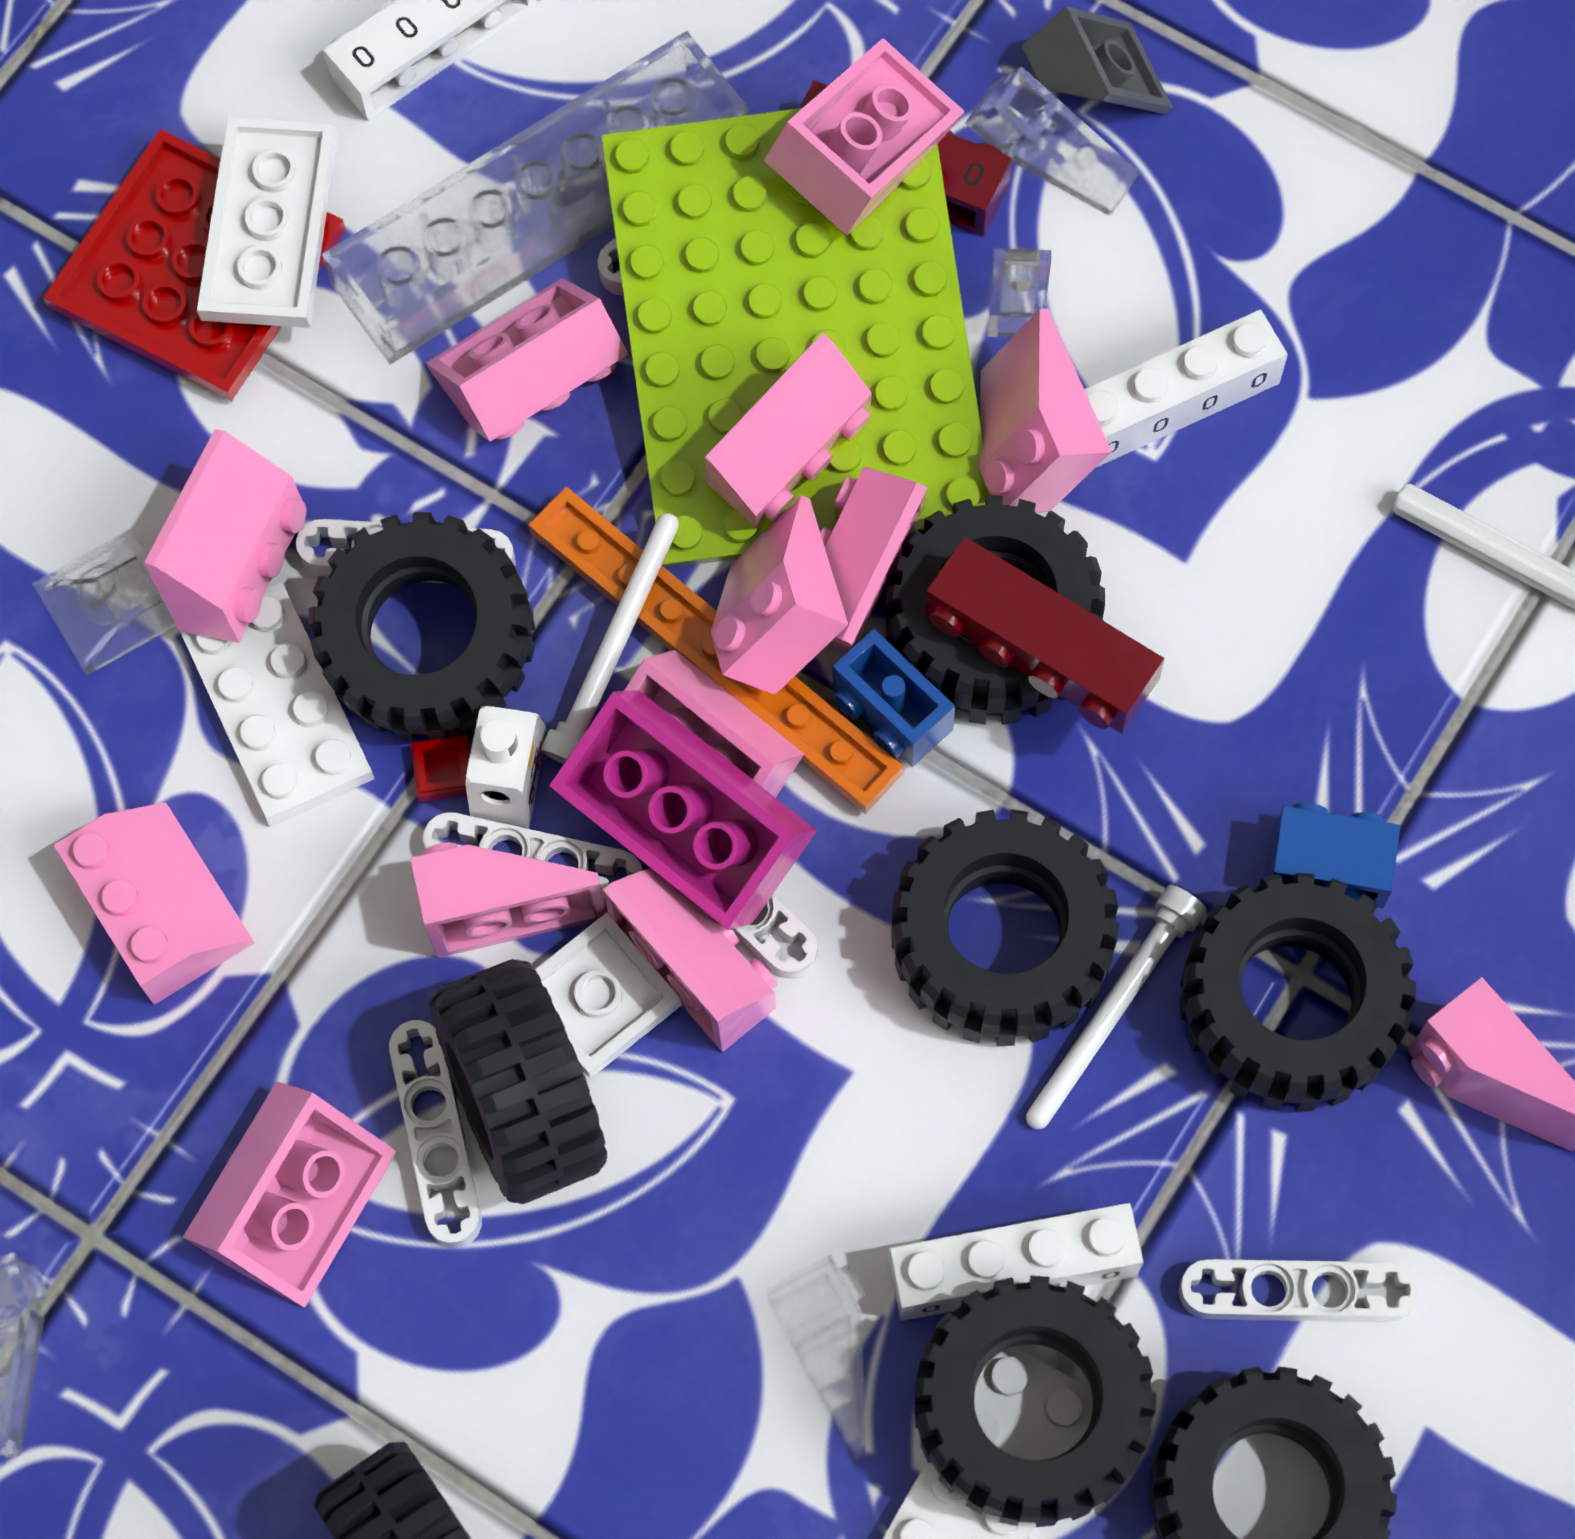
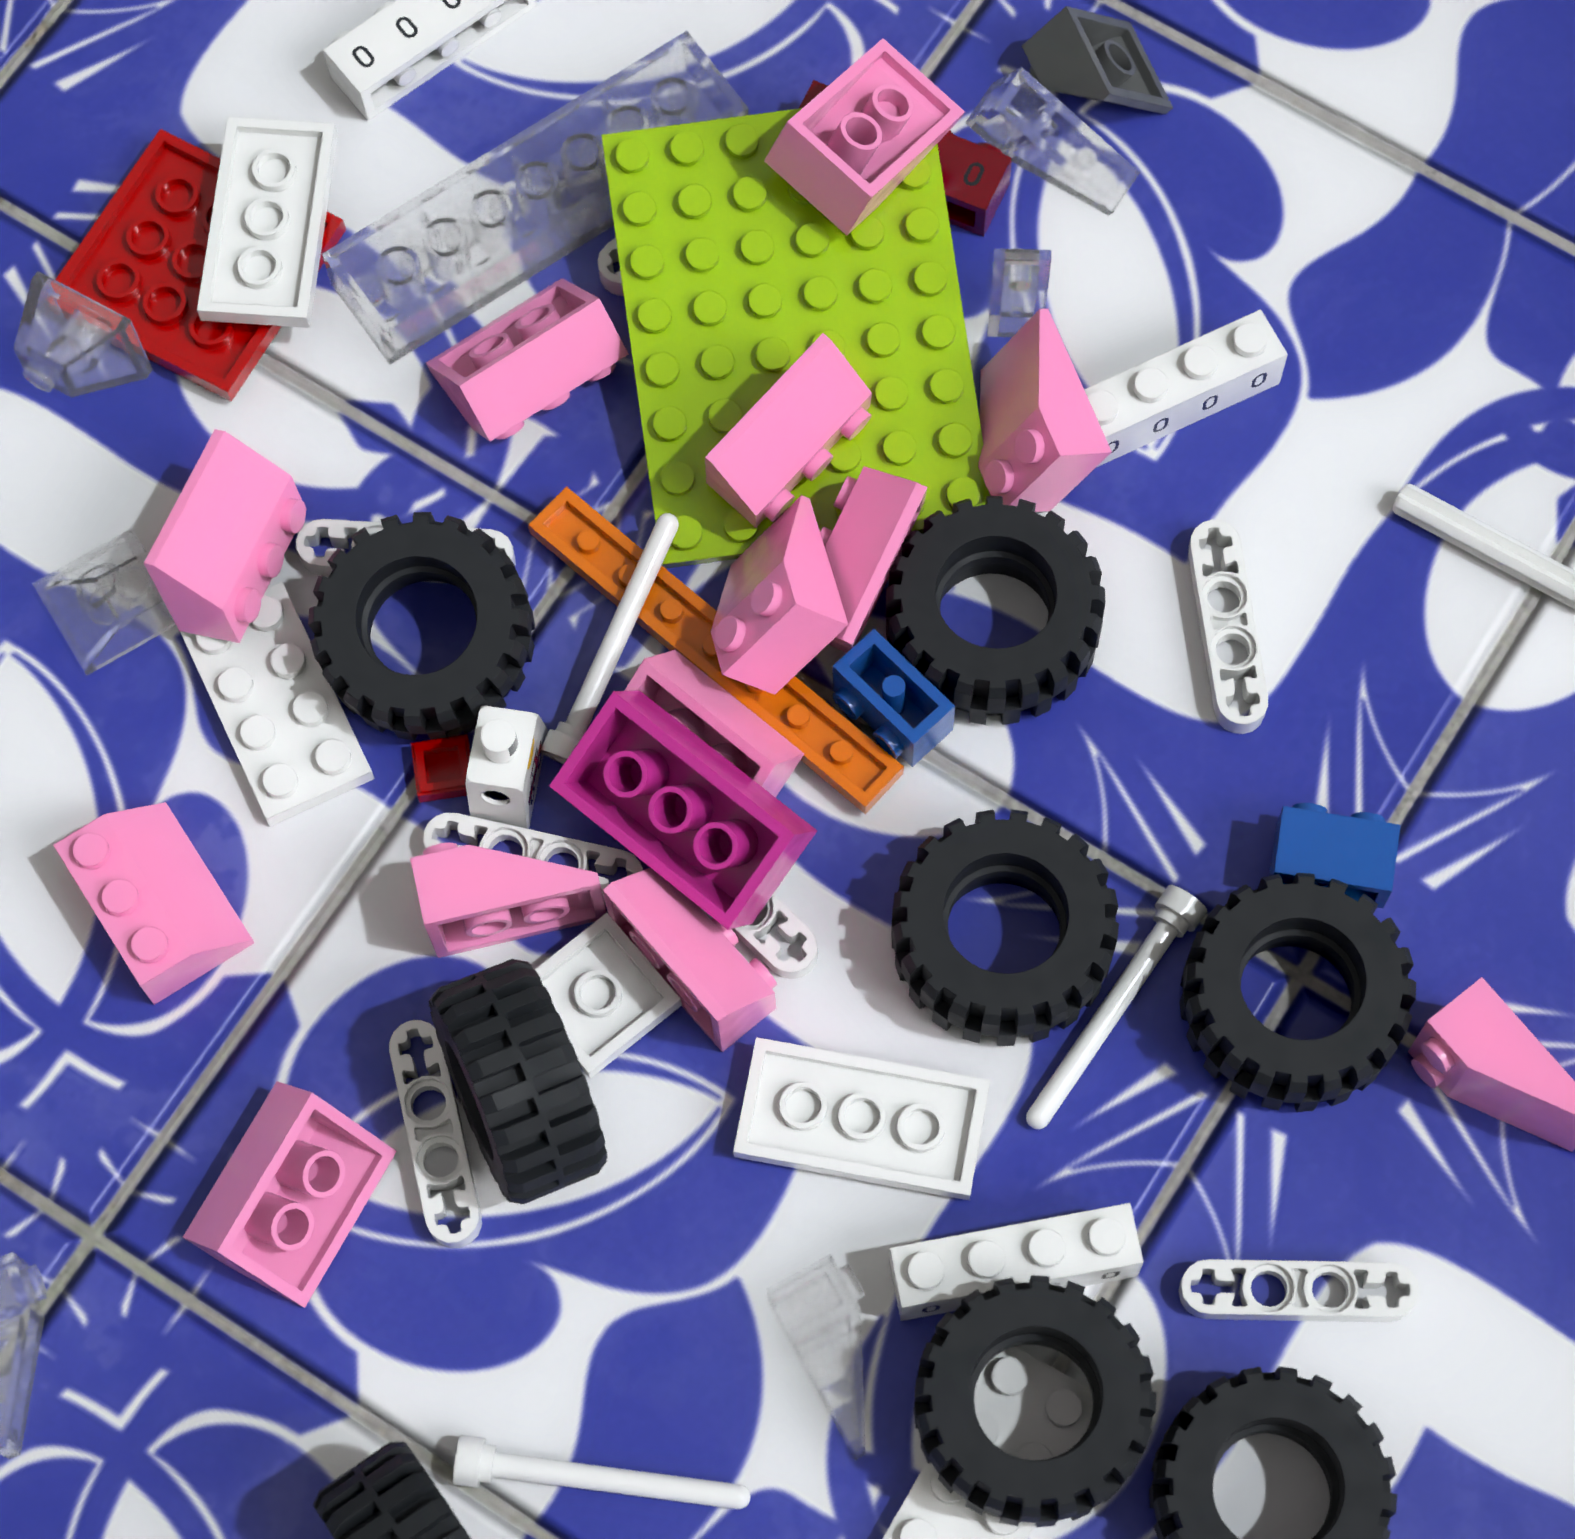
dark red brick [925,537,1165,734] -> none
none -> clear slope [13,271,153,397]
none -> white piece [453,1435,751,1509]
none -> white plate [733,1037,990,1200]
none -> white beam [1188,520,1268,734]

